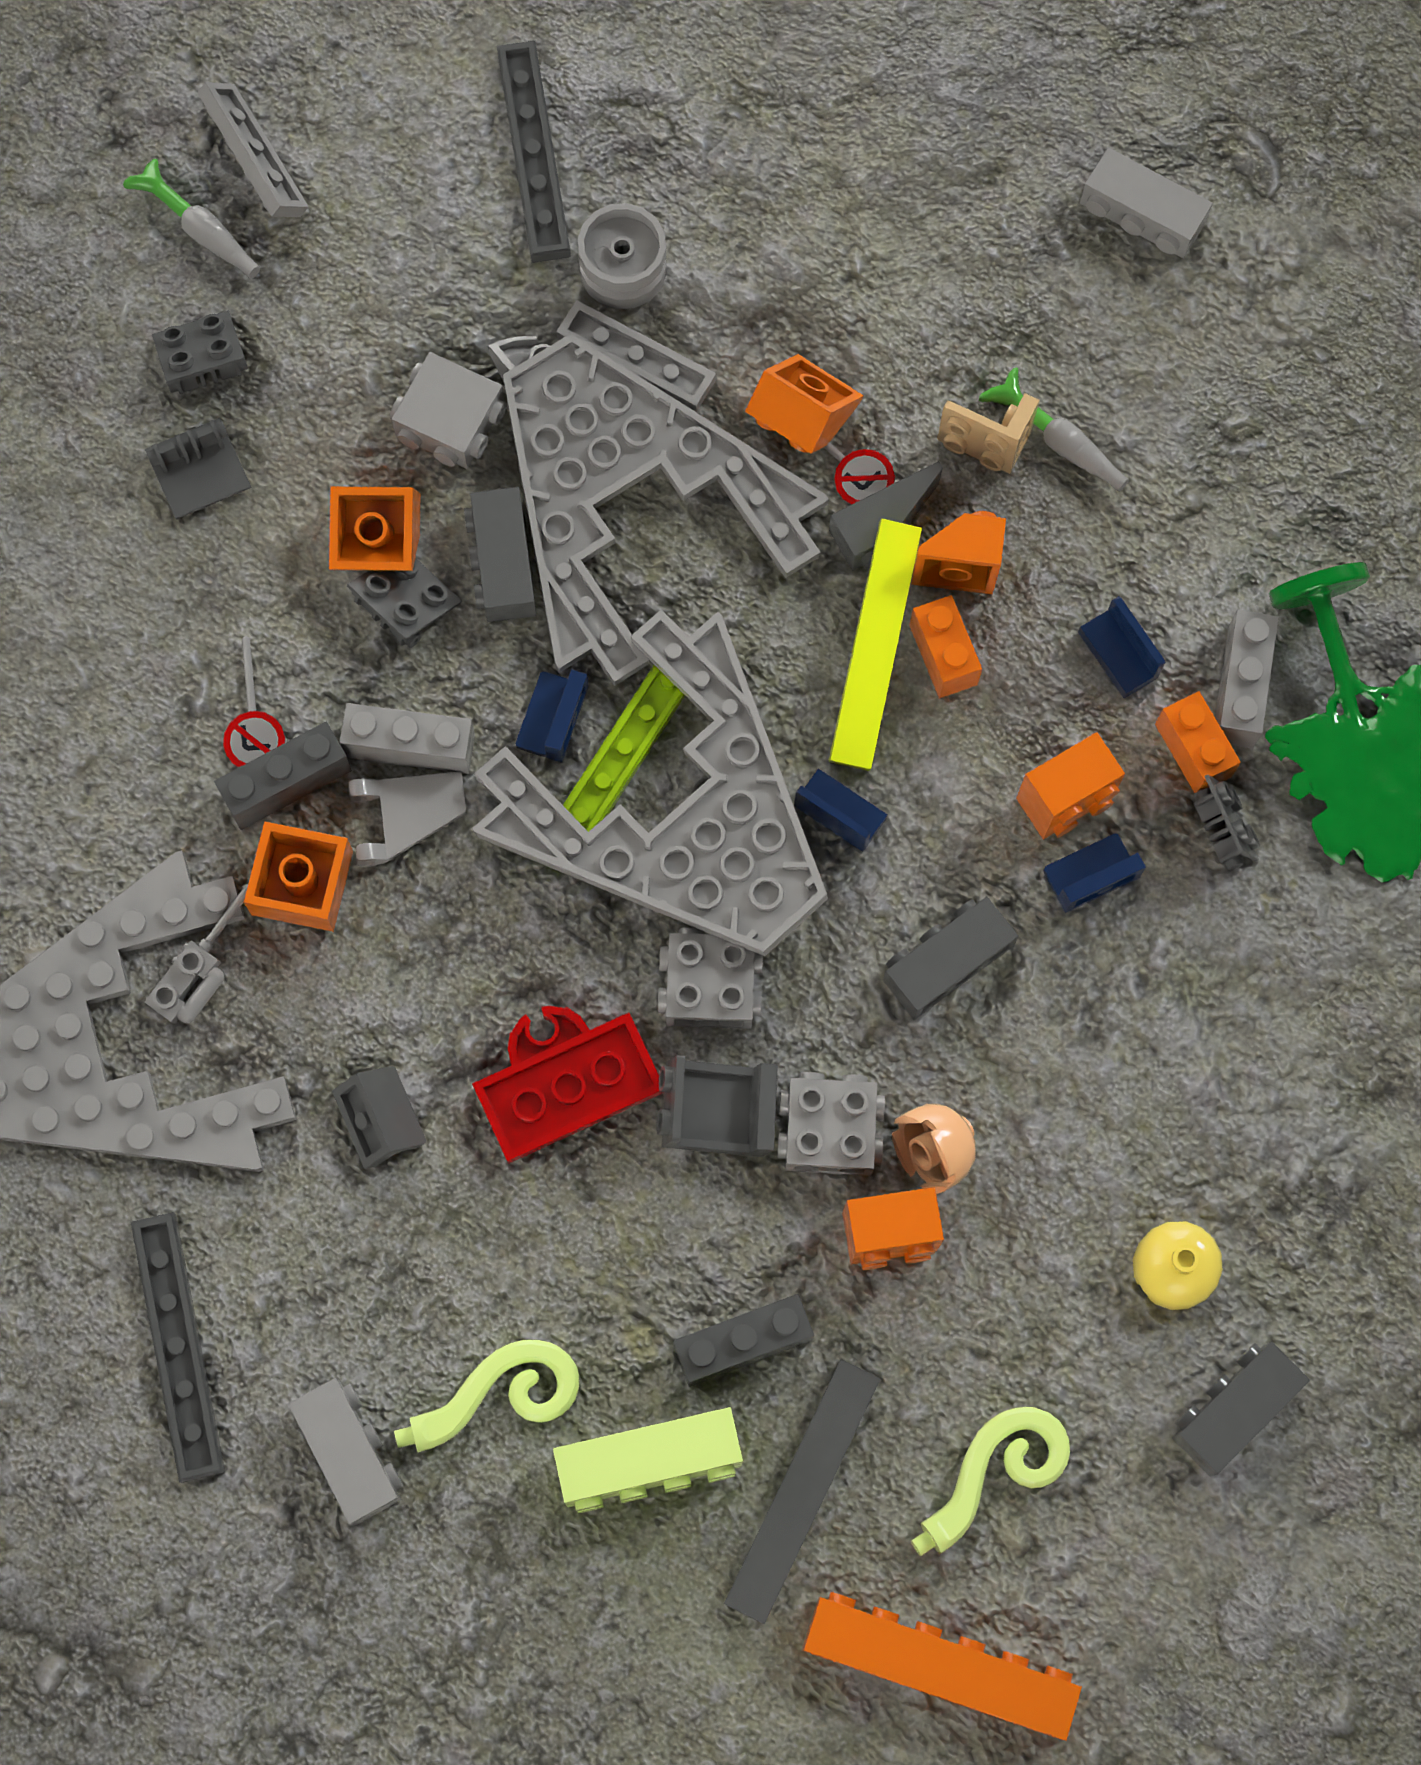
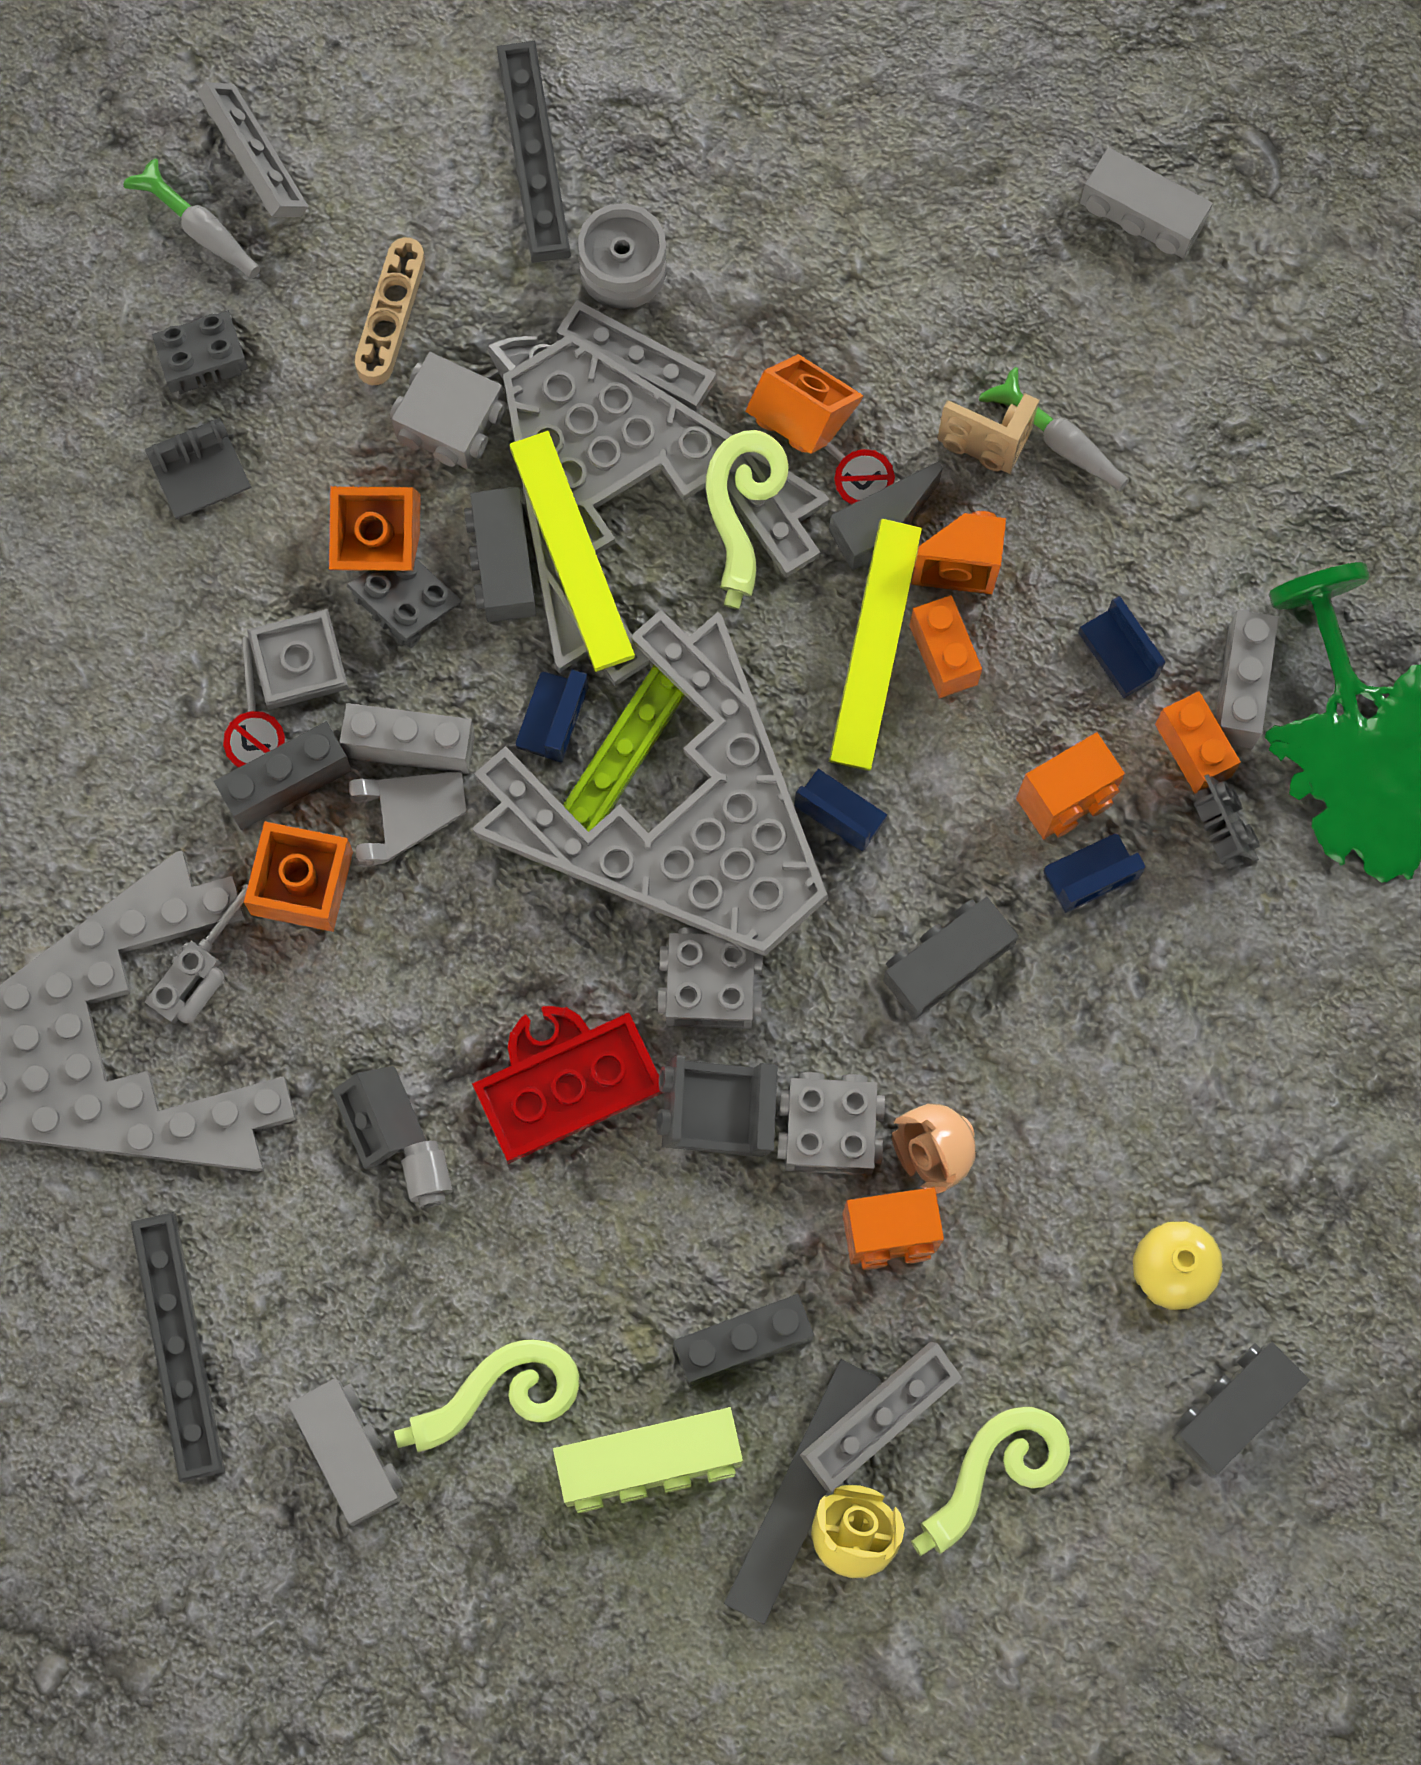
orange brick [802,1592,1082,1741] -> none
none -> light grey plate [247,609,349,710]
none -> tan beam [355,237,425,385]
none -> light grey brick [401,1141,453,1208]
none -> neon yellow tile [510,431,635,672]
none -> yellowish green plant [706,430,789,610]
none -> light grey plate [800,1342,962,1492]
none -> light yellow cylinder [811,1485,905,1578]

